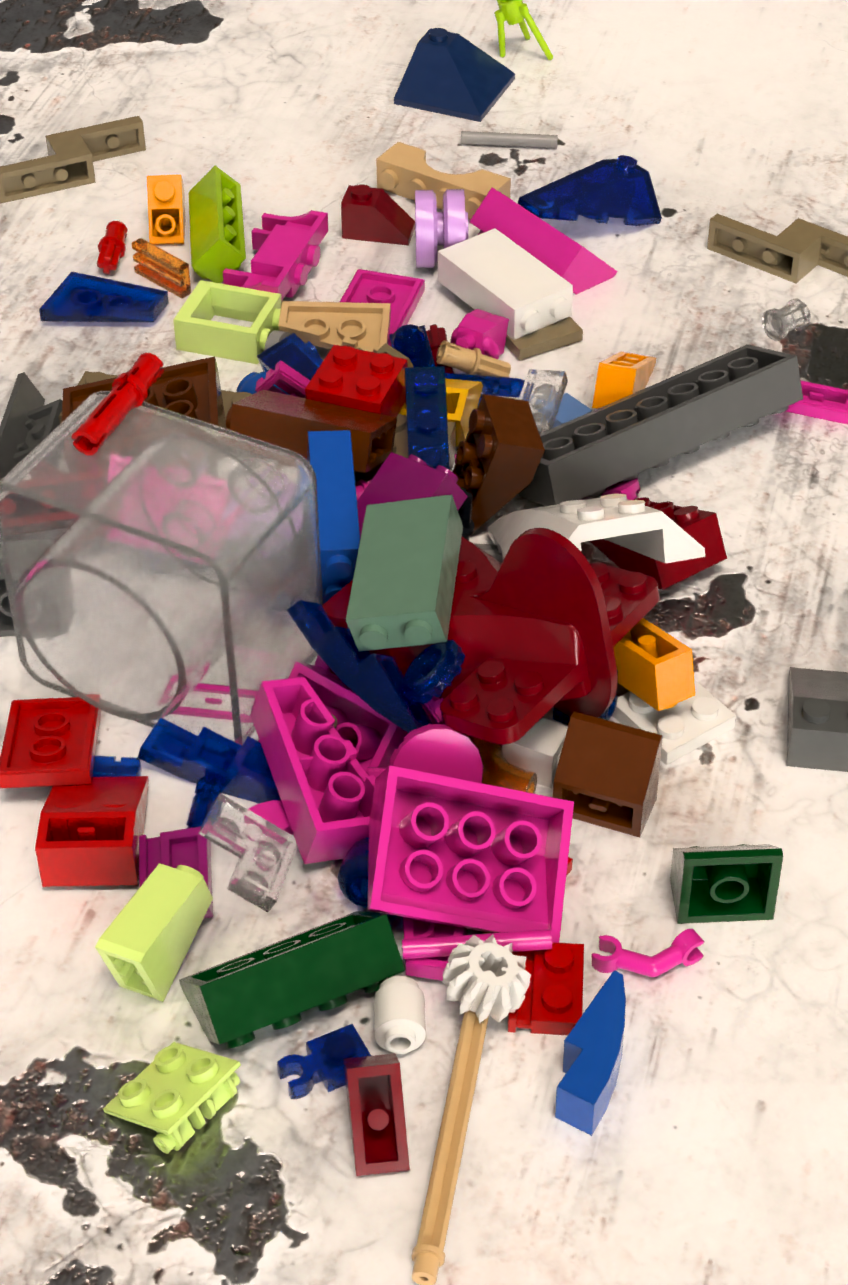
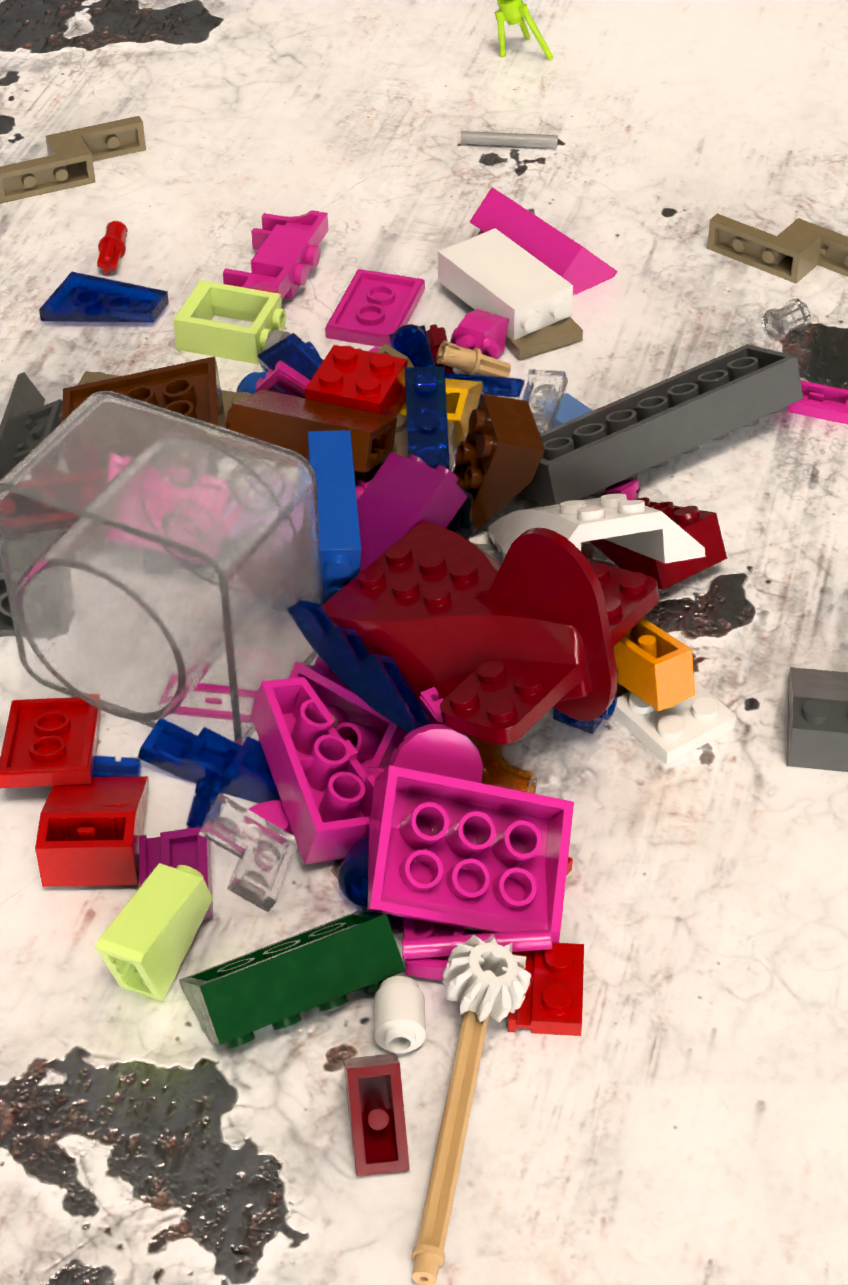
red pin [71,353,164,455] -> none
yellowish green hinge [103,1042,241,1154] -> none
clear orange tile [132,238,191,298] -> none
light orange slope [147,175,185,245] -> none
lime brick [189,165,246,284] -> none
clear blue plate [277,1024,371,1099] -> none
tan wing [278,301,391,353] -> none
dark red slope [341,184,415,246] -> none
sand green brick [346,495,463,652] -> none
tan arch [376,142,511,220] -> none
dark blue slope [394,28,515,122] -> none
clear blue gear [402,640,465,705] -> none
lavender wheel [415,189,468,268] -> none
white brick [502,718,568,788] -> none
clear blue wedge [518,155,662,226] -> none
reddish brown slope [553,711,663,838] -> none
blue slope [555,970,626,1136] -> none
light orange slope [592,351,656,409] -> none
dark pink arm [592,929,704,977] -> none
dark green slope [670,844,783,924] -> none

